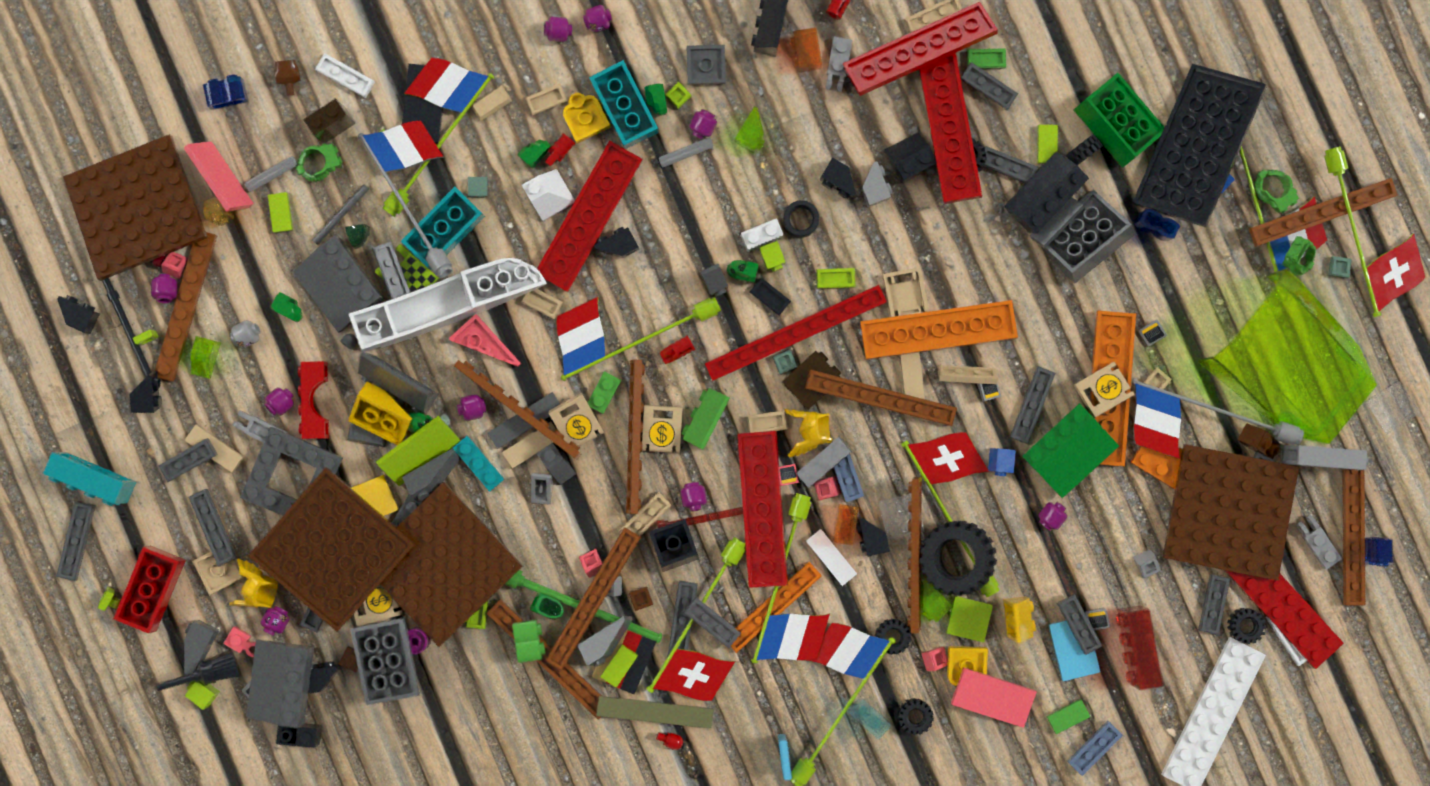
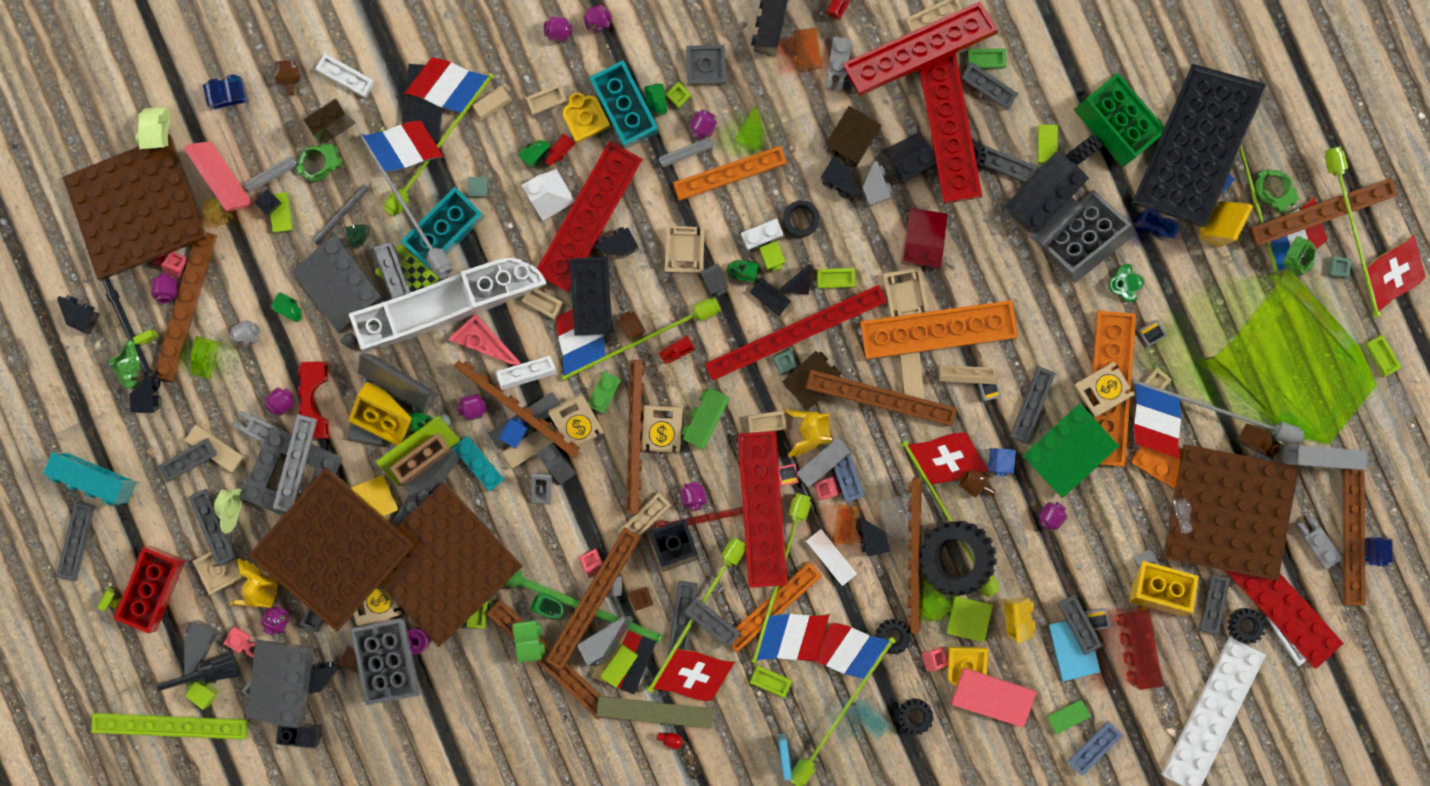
none -> lime tile [91,713,248,739]
none -> bright green piece [109,340,140,389]
none -> yellowish green brick [135,106,171,149]
none -> yellowish green piece [214,489,244,534]
none -> black plate [254,189,282,216]
none -> light grey plate [273,414,318,512]
none -> medium nougat brick [390,433,453,485]
none -> white tile [495,356,556,390]
none -> blue brick [499,417,529,448]
none -> black tile [569,256,613,336]
none -> reddish brown slope [618,311,647,342]
none -> tan container [665,226,705,274]
none -> orange tile [673,146,787,201]
none -> lime tile [750,664,792,698]
none -> black slope [780,263,812,295]
none -> dark brown brick [824,106,882,167]
none -> dark red slope [900,207,948,270]
none -> reddish brown piece [959,469,995,498]
none -> green plate [1108,264,1144,302]
none -> yellow slope [1129,561,1199,618]
none -> clear plate [1173,499,1192,533]
none -> yellow slope [1198,201,1253,248]
none -> lime tile [1364,335,1402,377]

